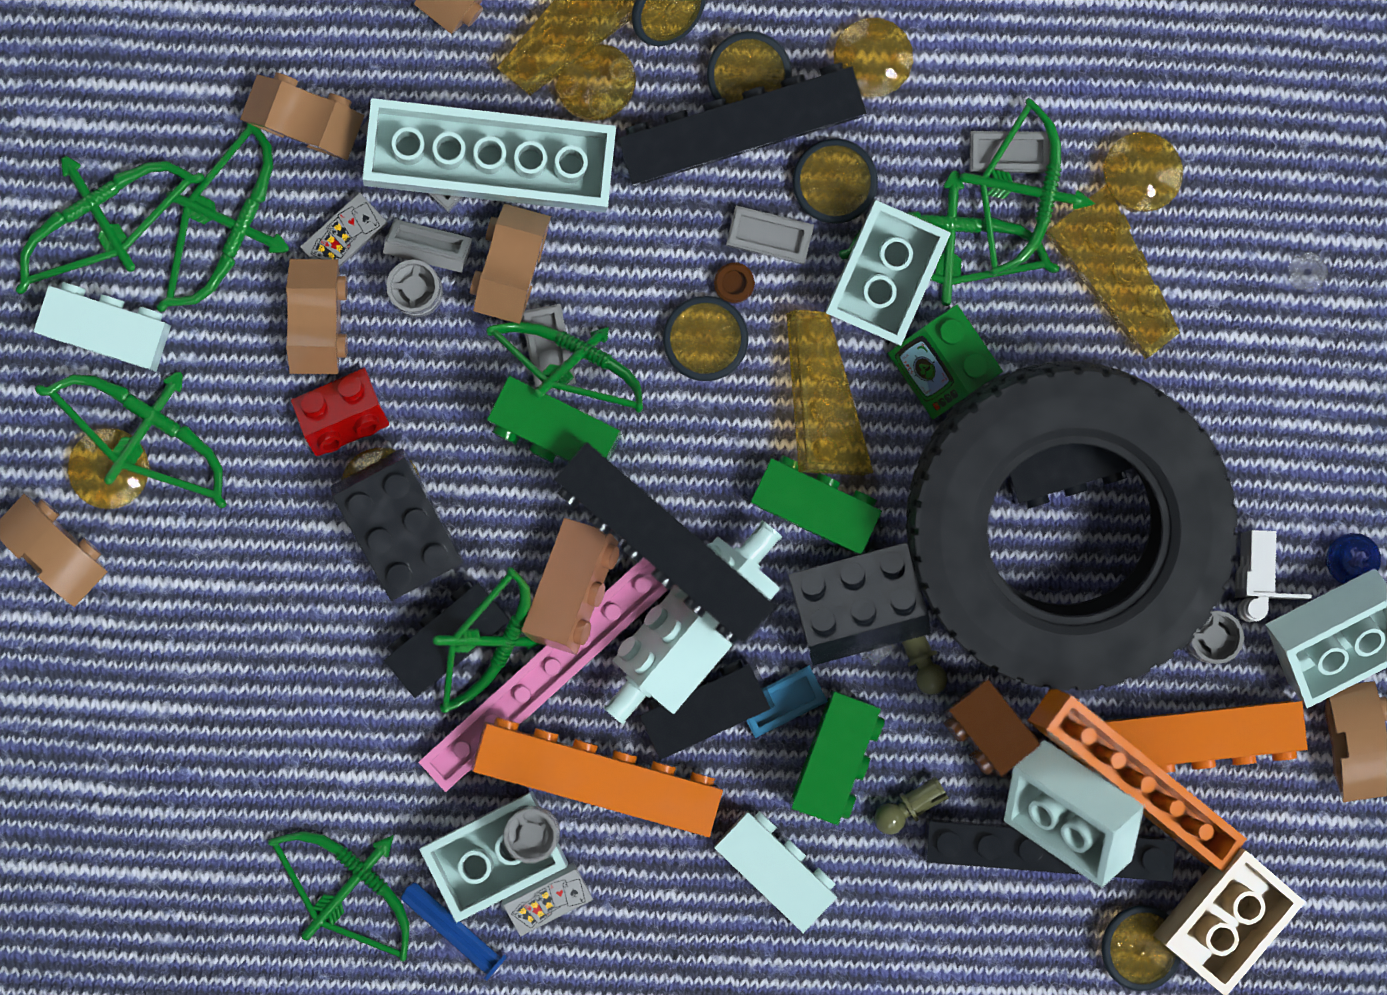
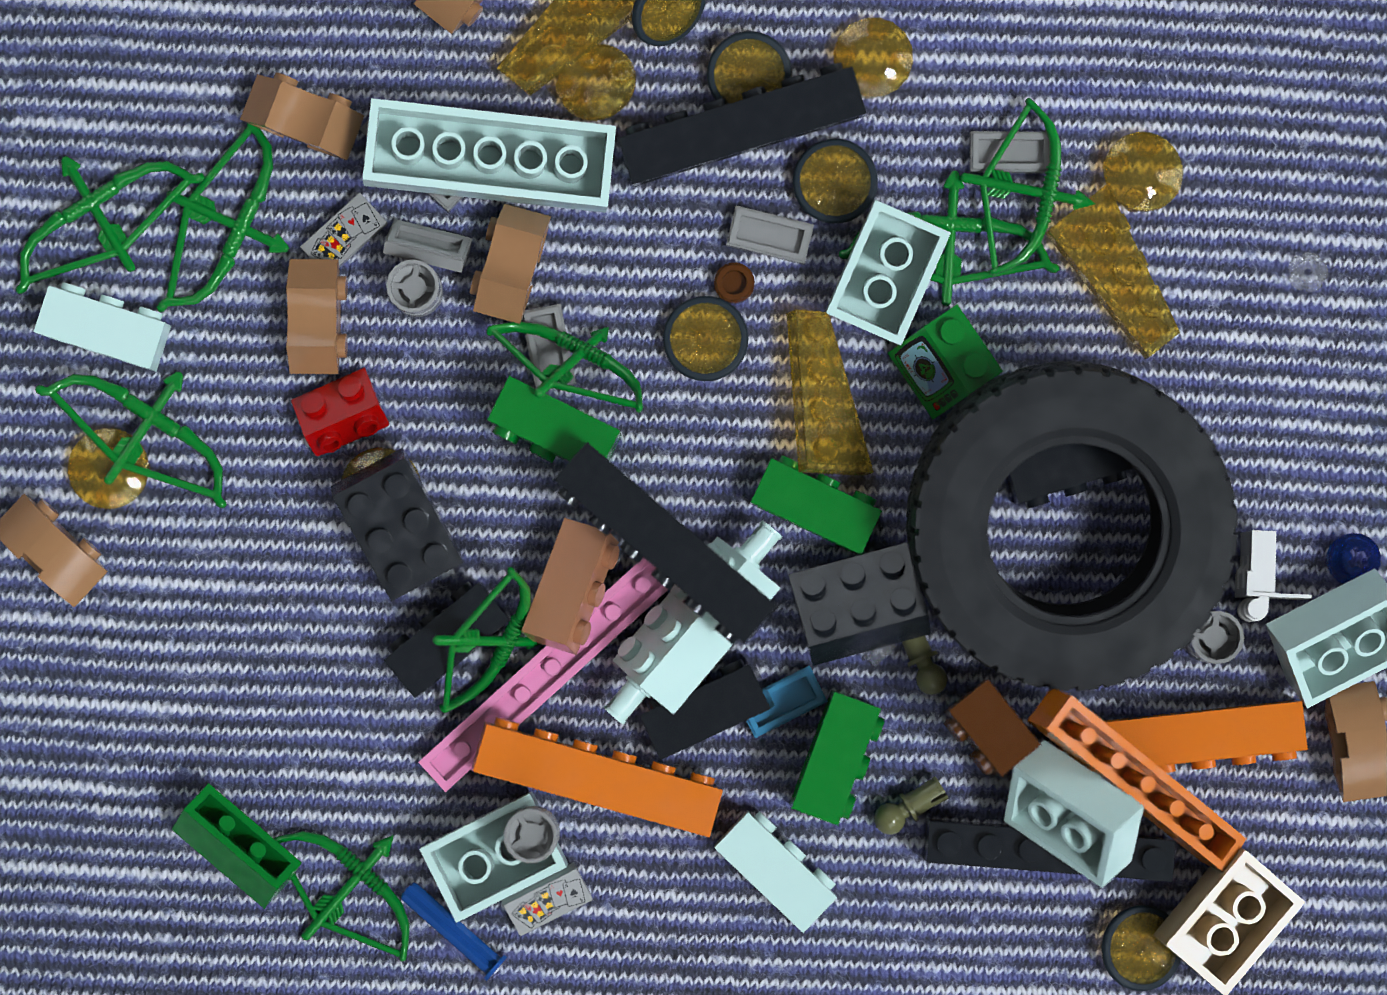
none -> green brick [172,783,302,909]

